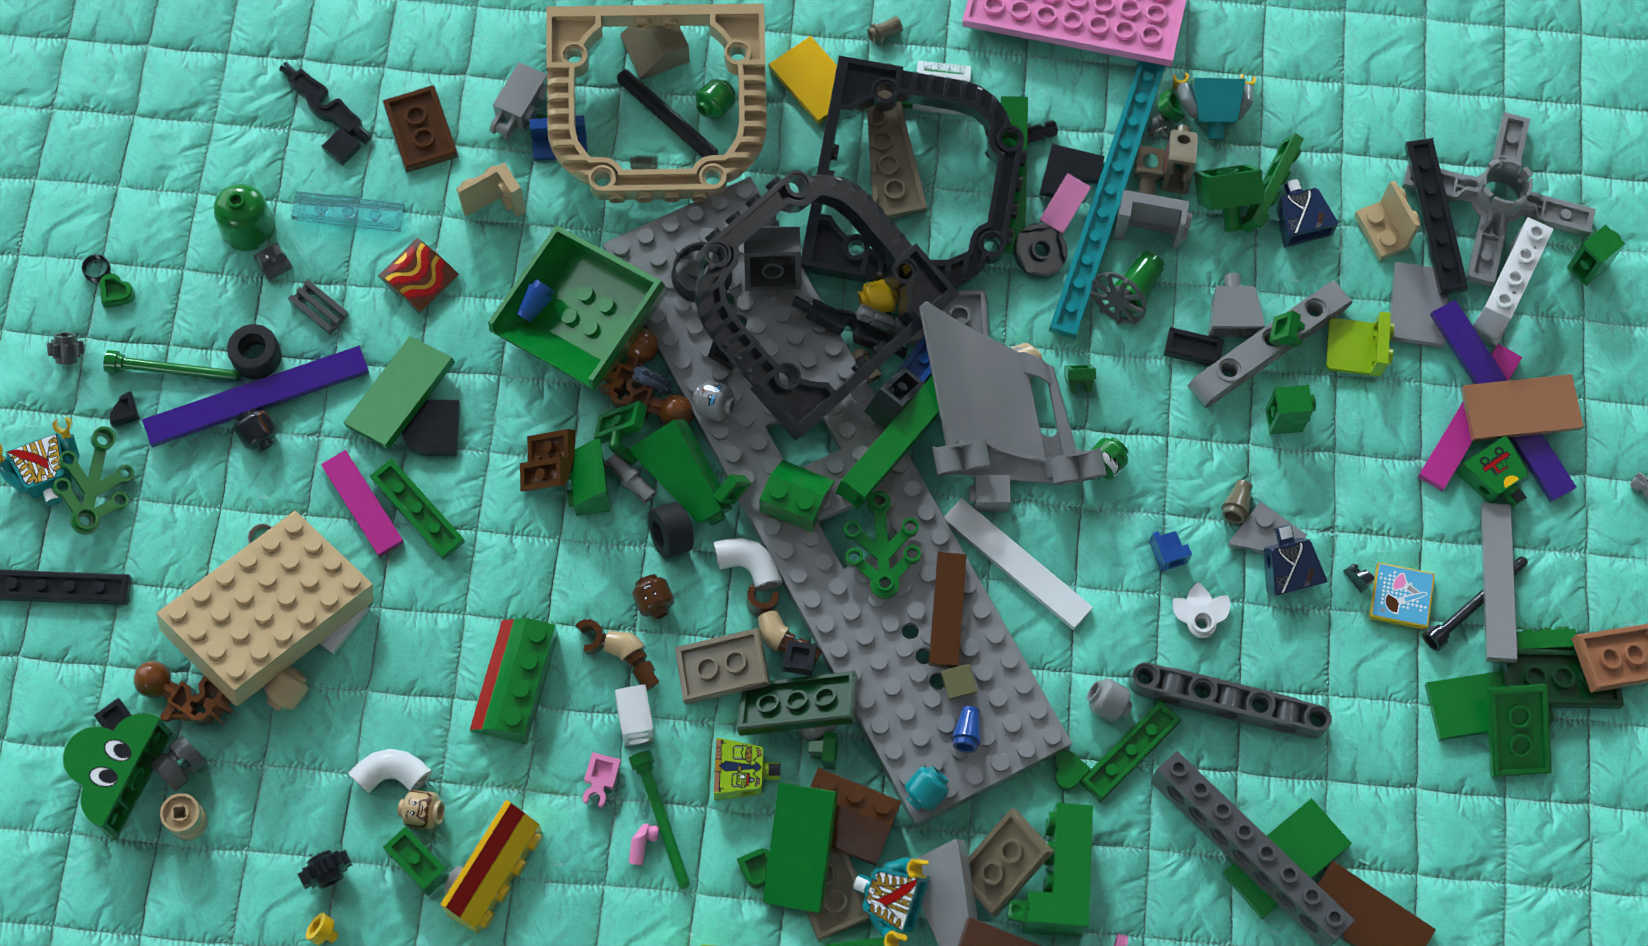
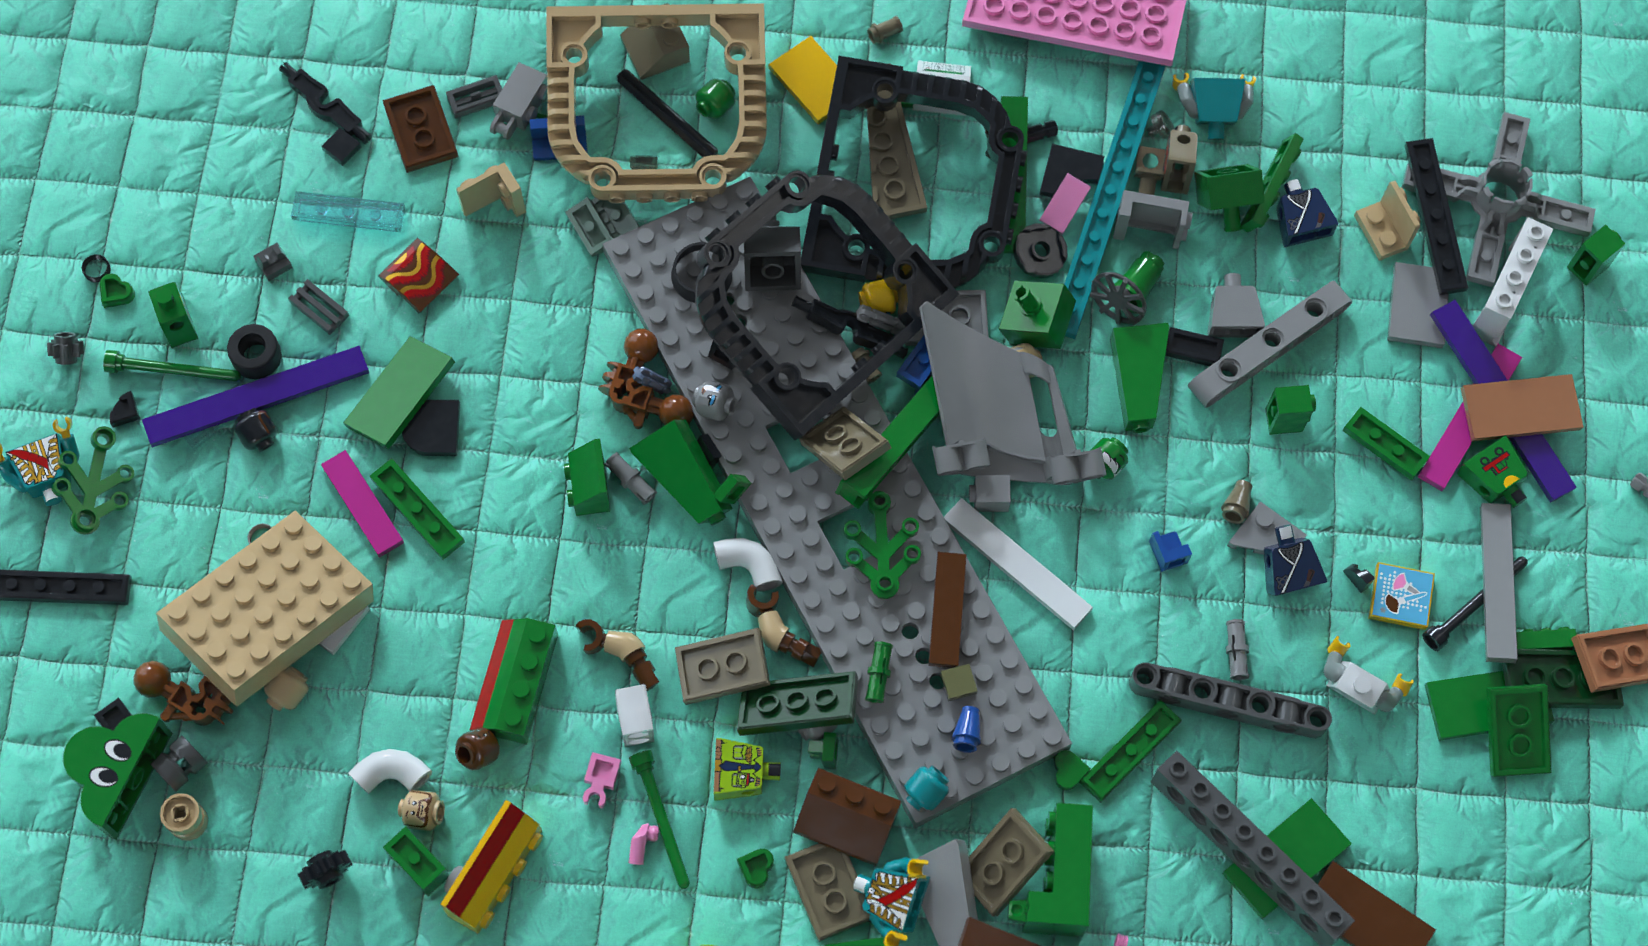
green cylinder [214,184,275,251] -> none
yellow tile [306,913,338,946] -> none
green piece [488,225,666,390] -> none
blue cone [517,279,555,322] -> none
reddish brown slope [520,429,575,492] -> none
green plate [594,401,647,465] -> none
reddish brown head [632,574,674,620] -> none
black tyre [648,502,694,558] -> none
green slope [759,460,835,532] -> none
green tile [763,782,838,913] -> none
black tile [783,640,817,676] -> none
black brick [864,366,925,429] -> none
green tile [1064,364,1096,393] -> none
light grey head [1087,678,1132,722] -> none
green tile [1158,89,1185,122] -> none
white plate [1173,583,1230,638] -> none
green tile [1269,310,1305,347] -> none
lime bracket [1326,311,1395,377] -> none
none -> green torso [148,282,198,348]
none -> dark grey tile [446,75,502,119]
none -> reddish brown head [455,727,500,770]
none -> sand green slope [565,197,640,257]
none -> black tile [697,433,722,469]
none -> dark tan tile [799,407,891,480]
none -> green pin [865,641,893,704]
none -> green brick [999,281,1076,349]
none -> green slope [1110,323,1169,433]
none -> light grey pin [1226,619,1249,680]
none -> torso [1323,636,1414,715]
none -> green plate [1342,407,1430,481]

